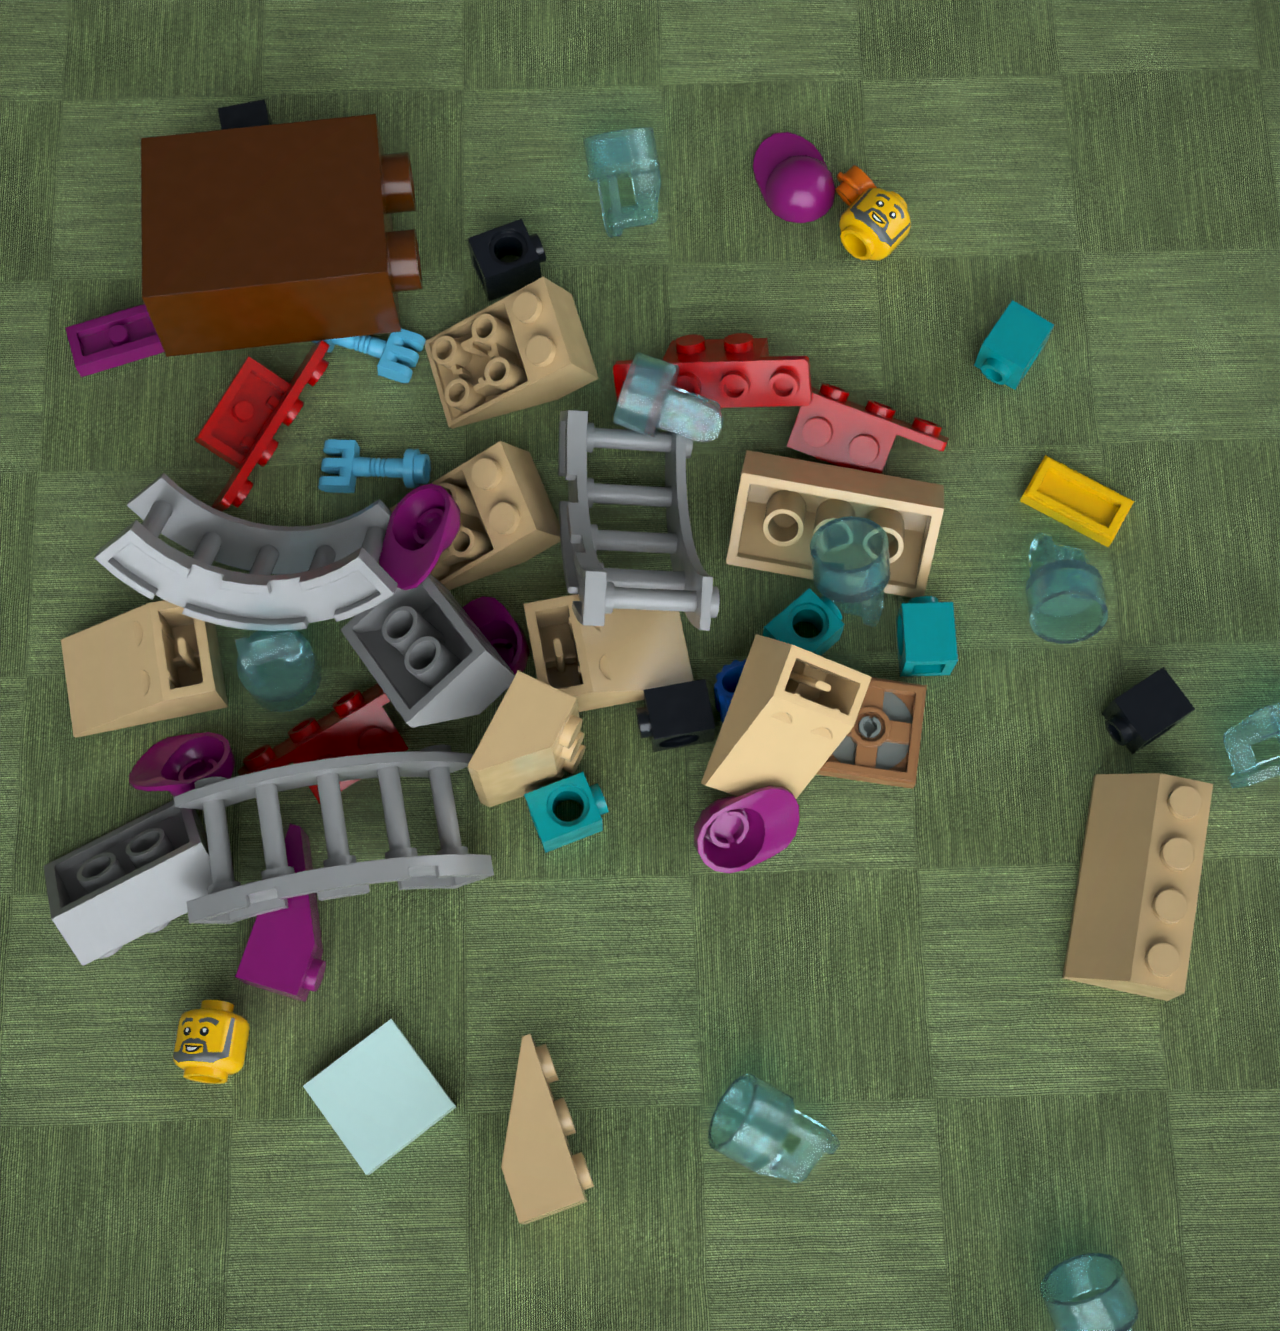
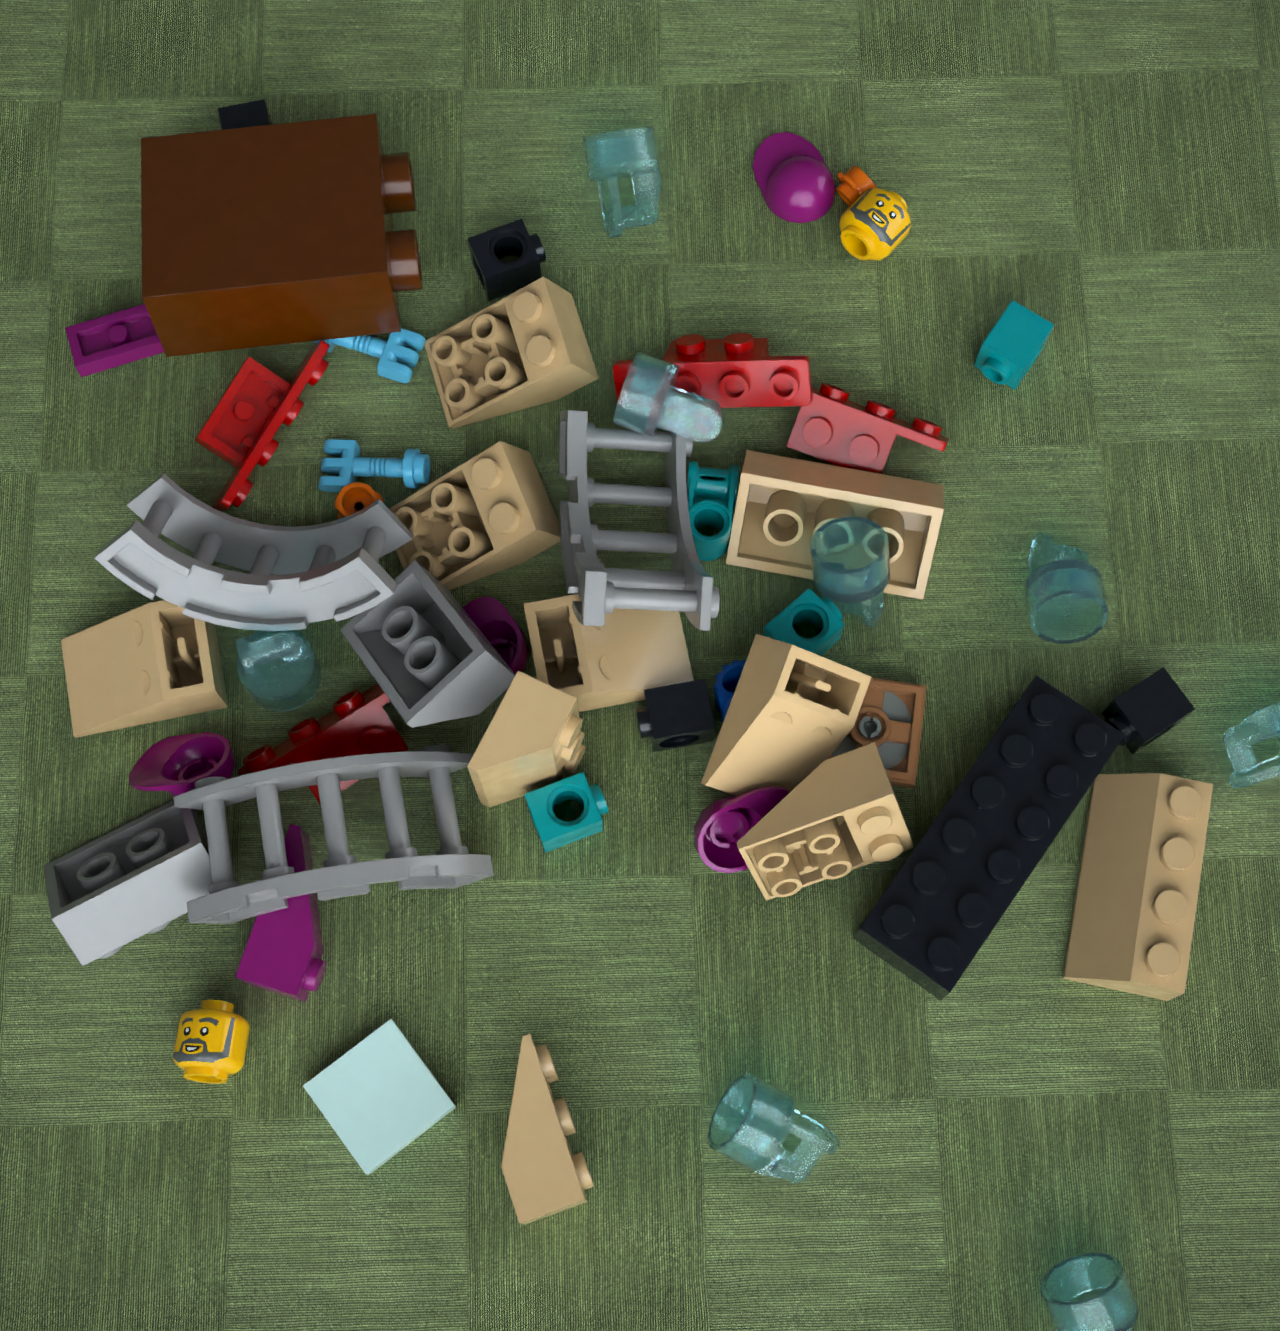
magenta cap [379,483,460,590] -> none
teal brick [895,596,958,677] -> none
yellow tile [1020,455,1134,547] -> none
none -> orange plate [335,482,384,519]
none -> teal piece [687,461,739,561]
none -> tan slope [736,742,915,901]
none -> black brick [853,675,1125,1000]

